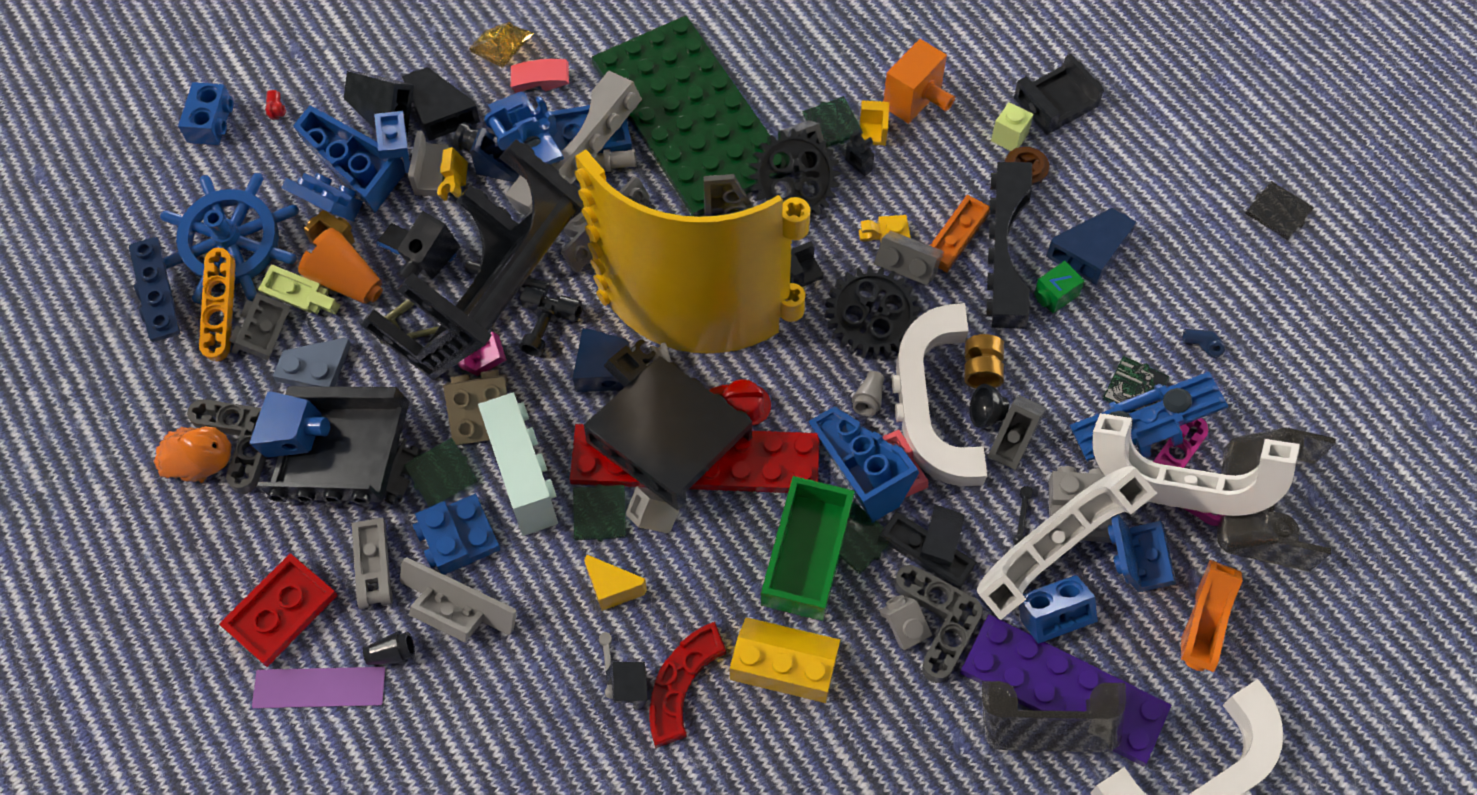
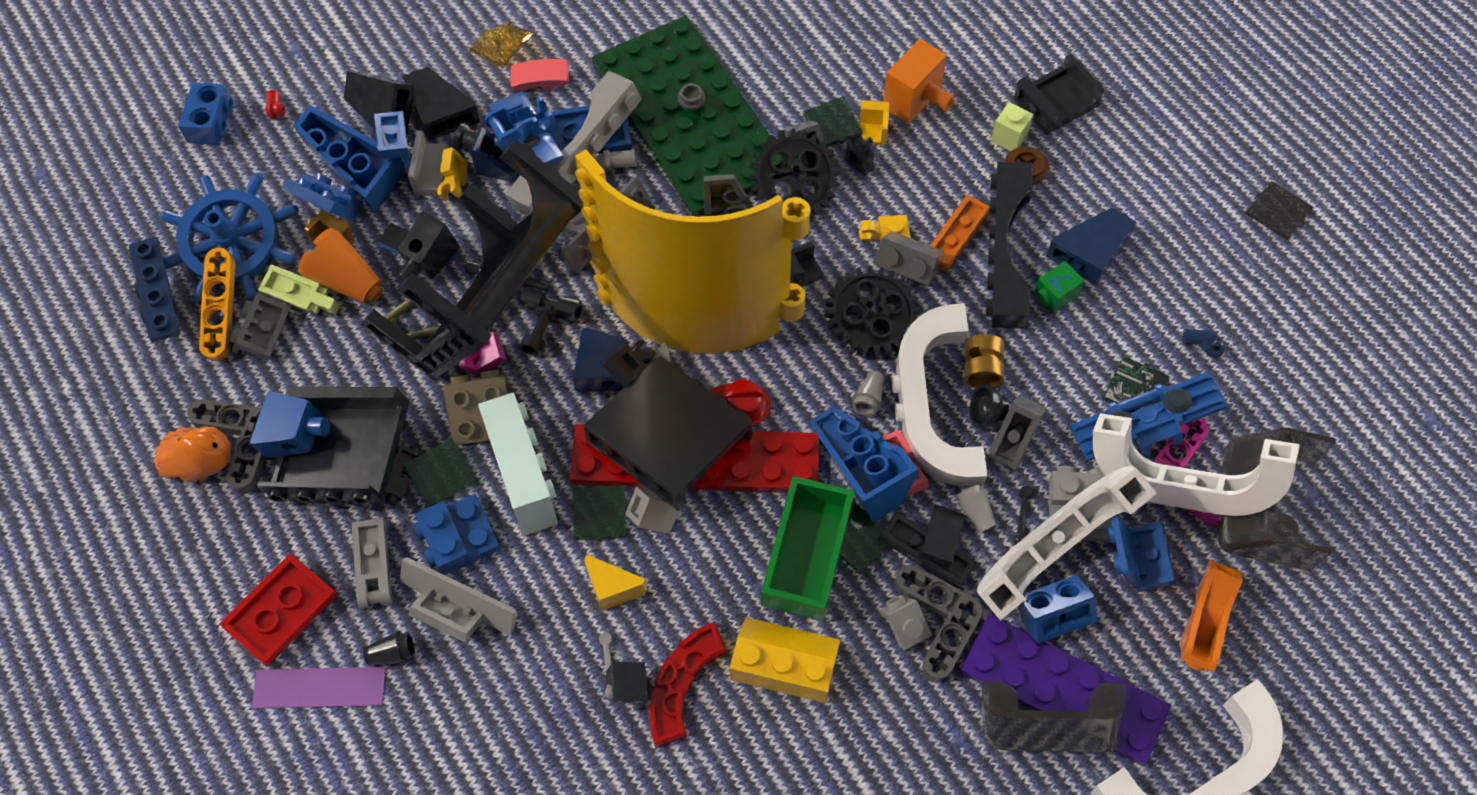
sand blue wing [273,338,351,387] -> none
none -> dark grey plate [678,83,705,110]
none -> light grey cone [957,484,997,533]

